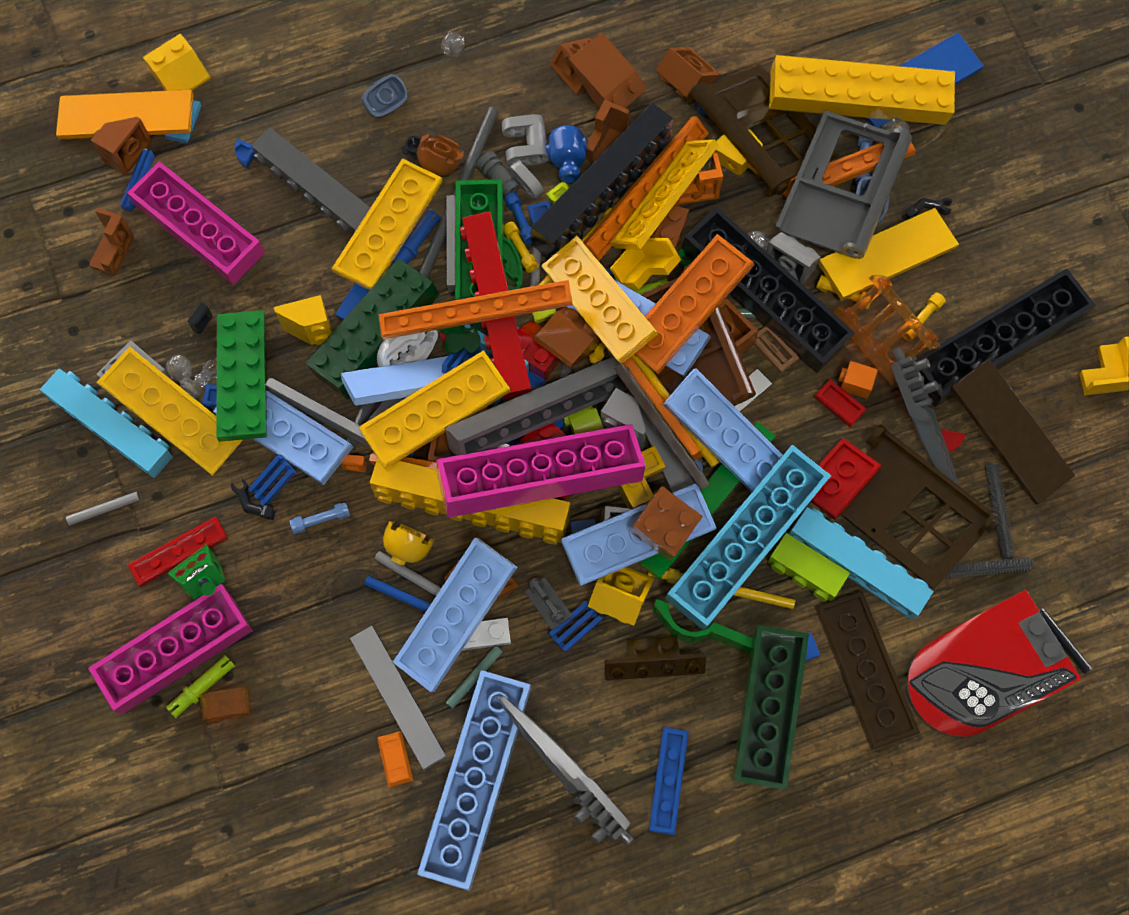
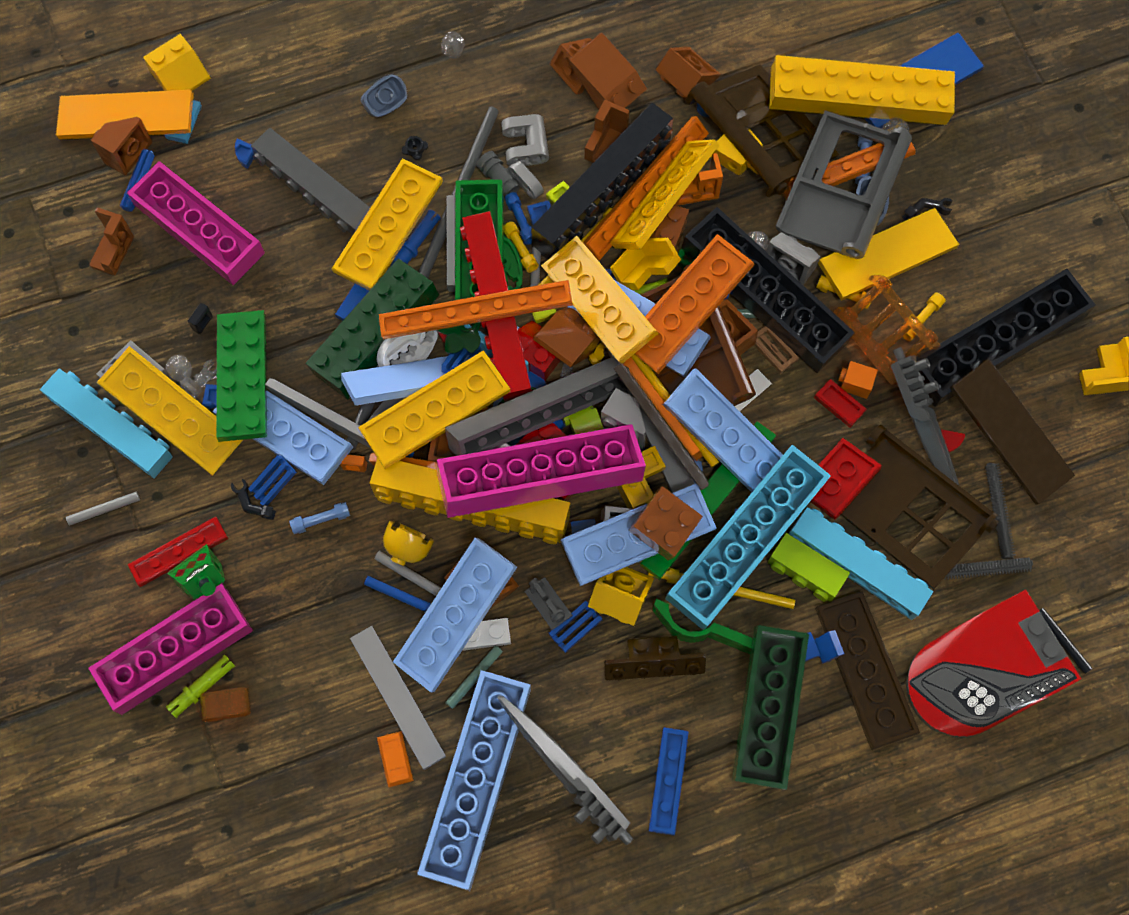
yellow slope [274,295,332,345] -> none
dark orange cylinder [417,134,464,177] -> none
blue piece [546,125,588,183] -> none
none -> blue tile [814,630,844,663]

